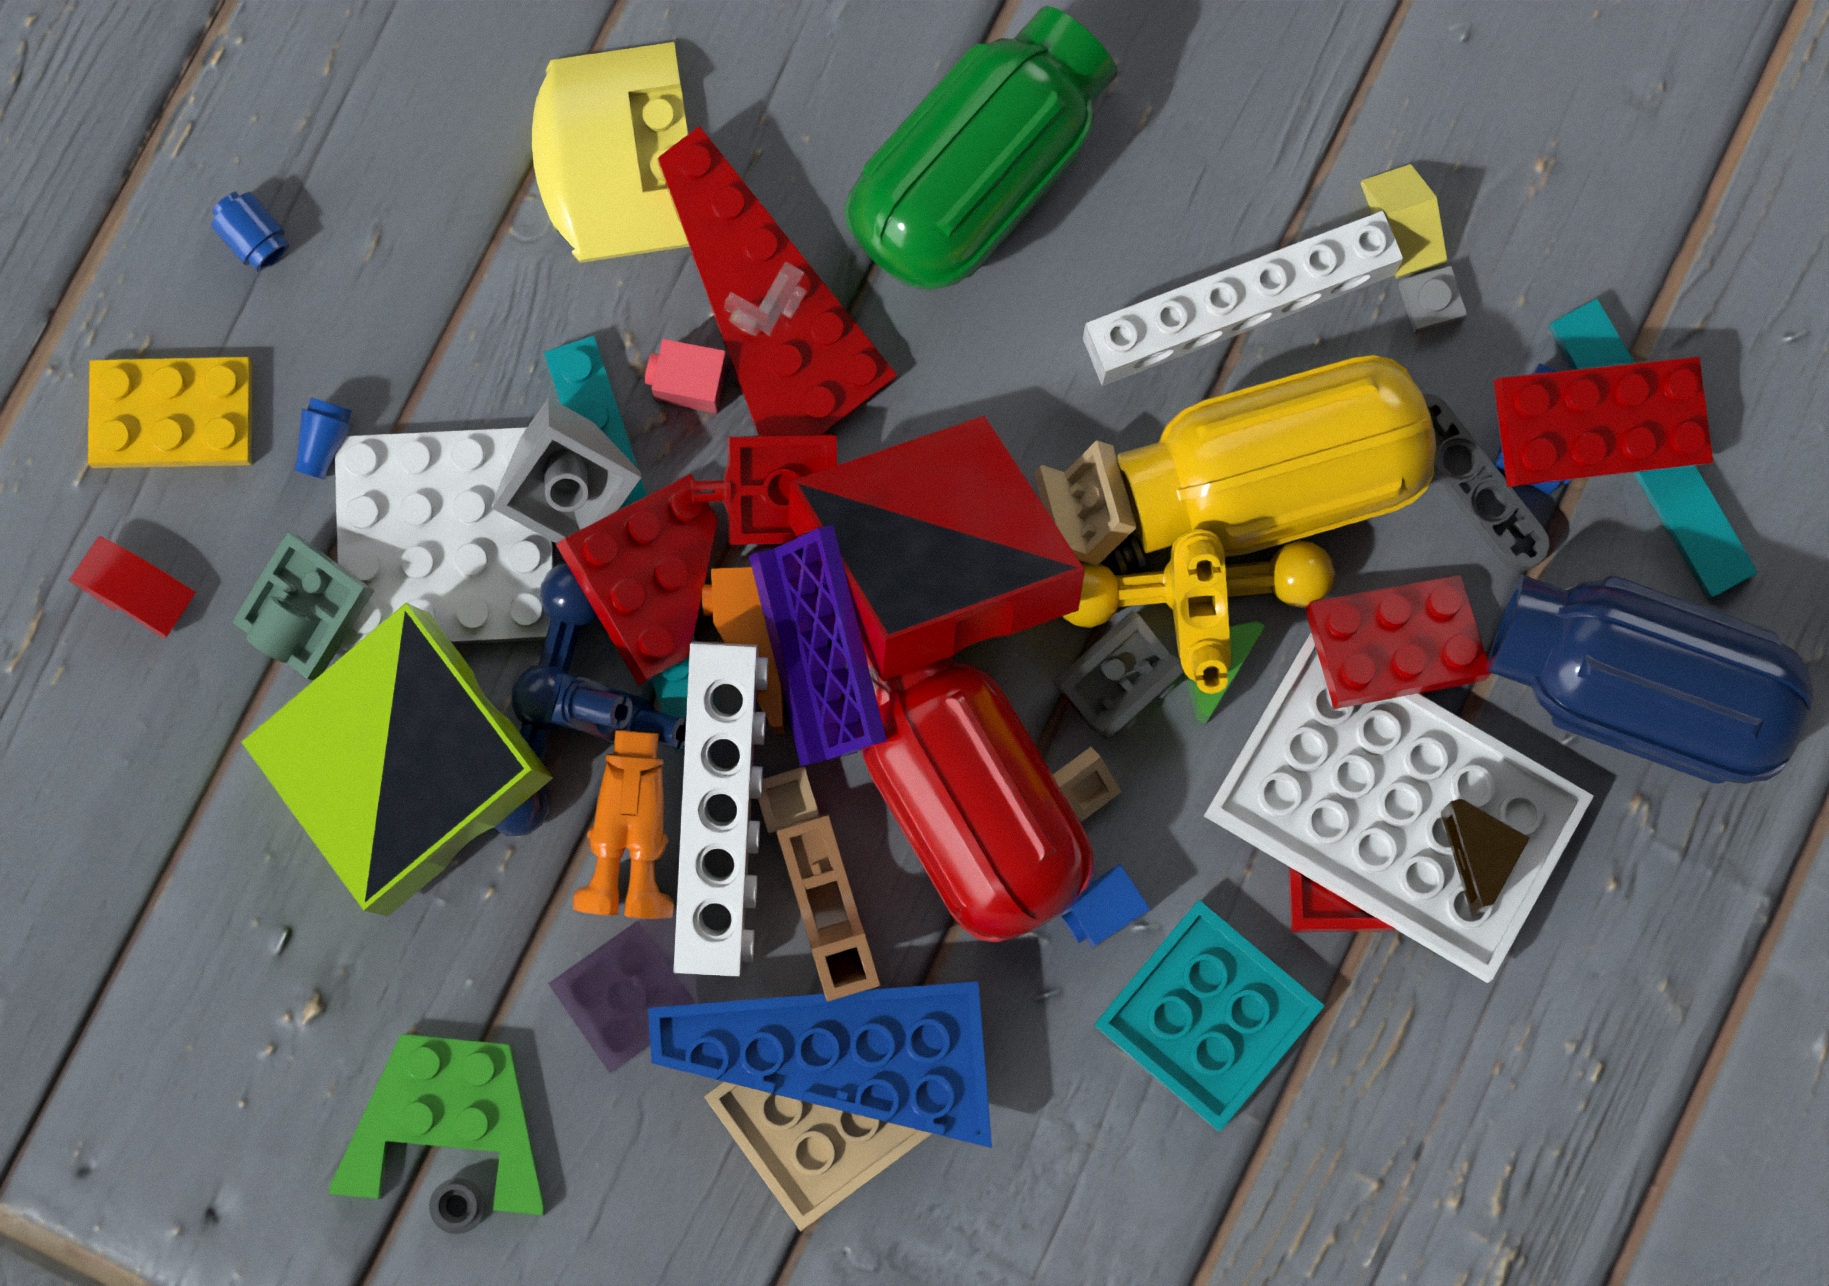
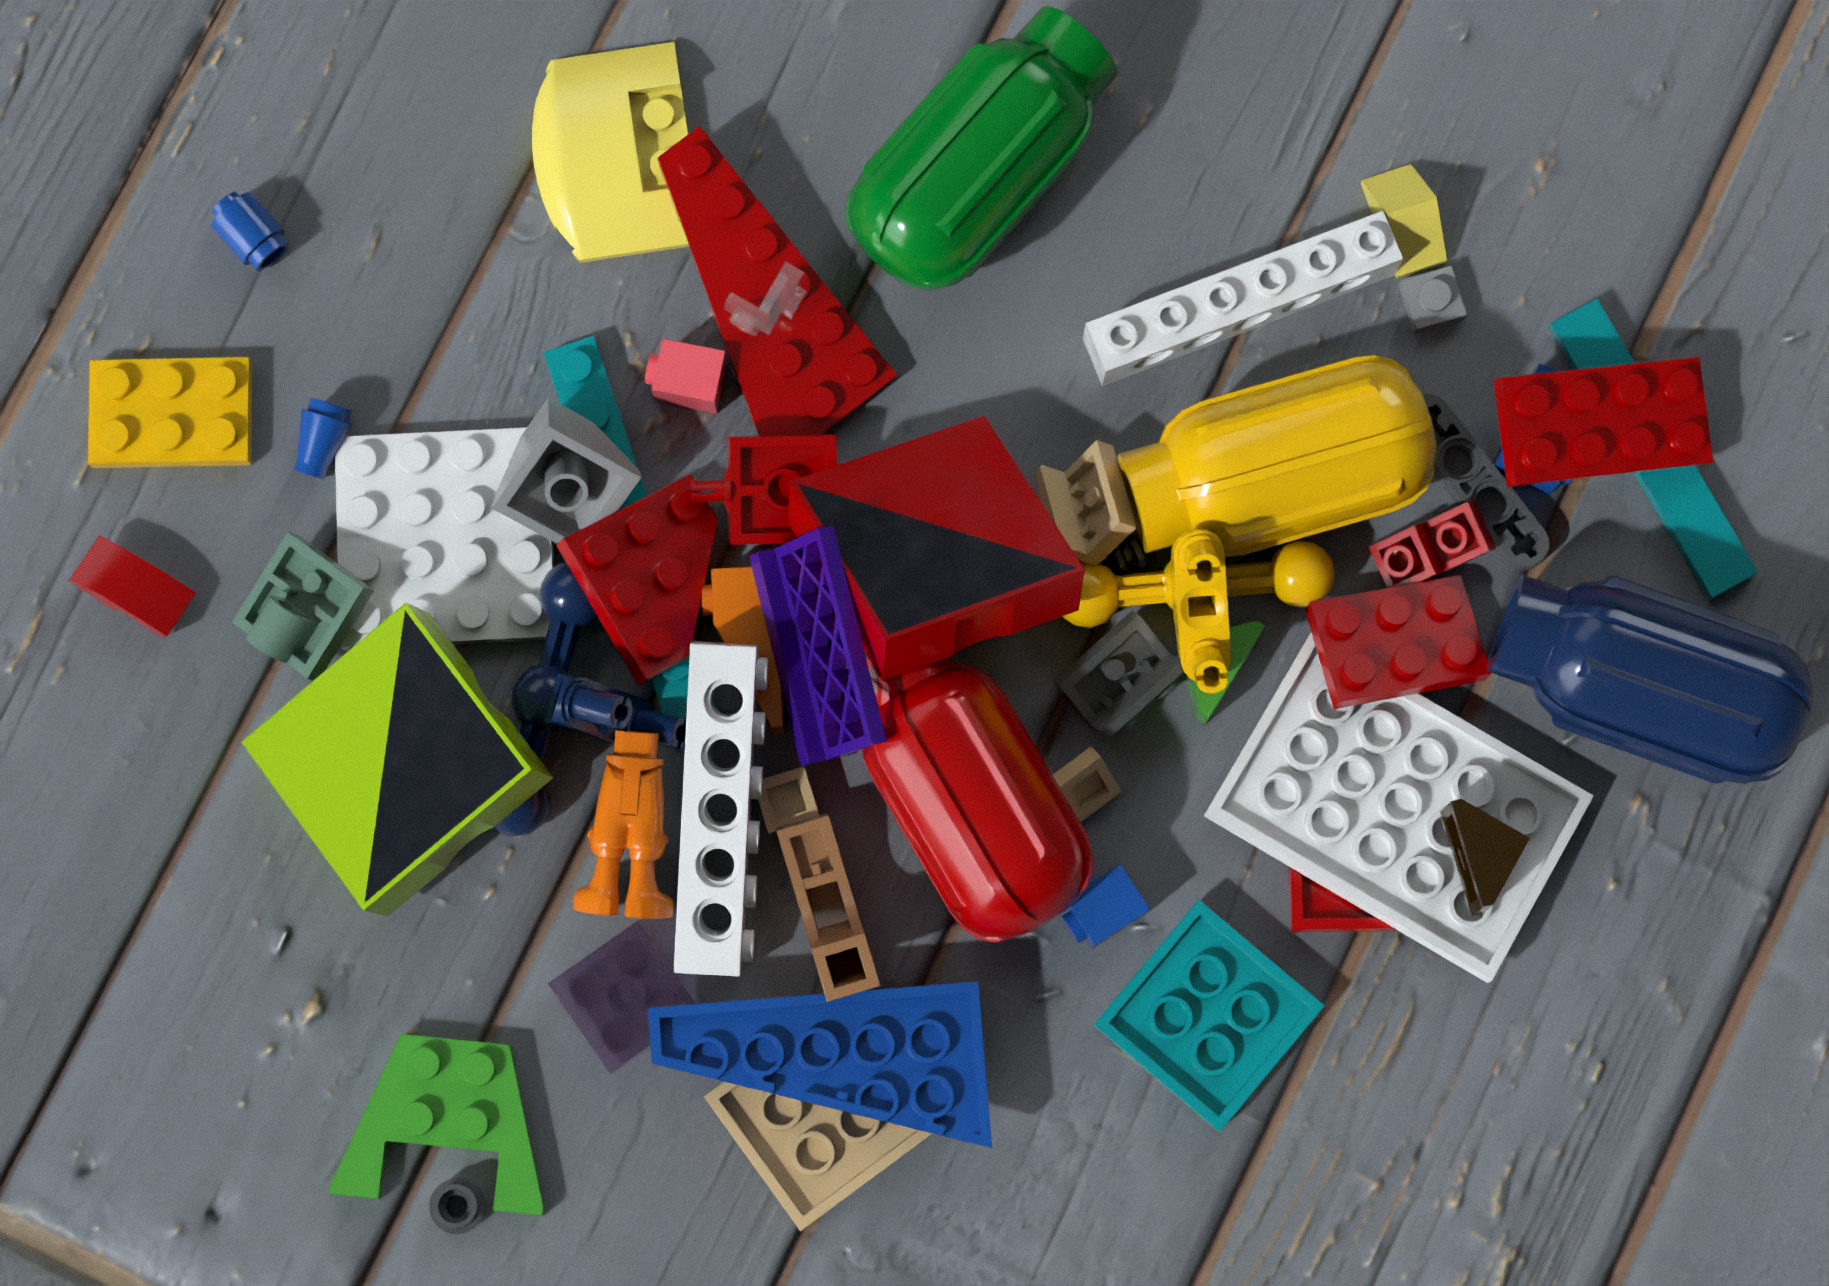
none -> red slope [1369,500,1497,588]

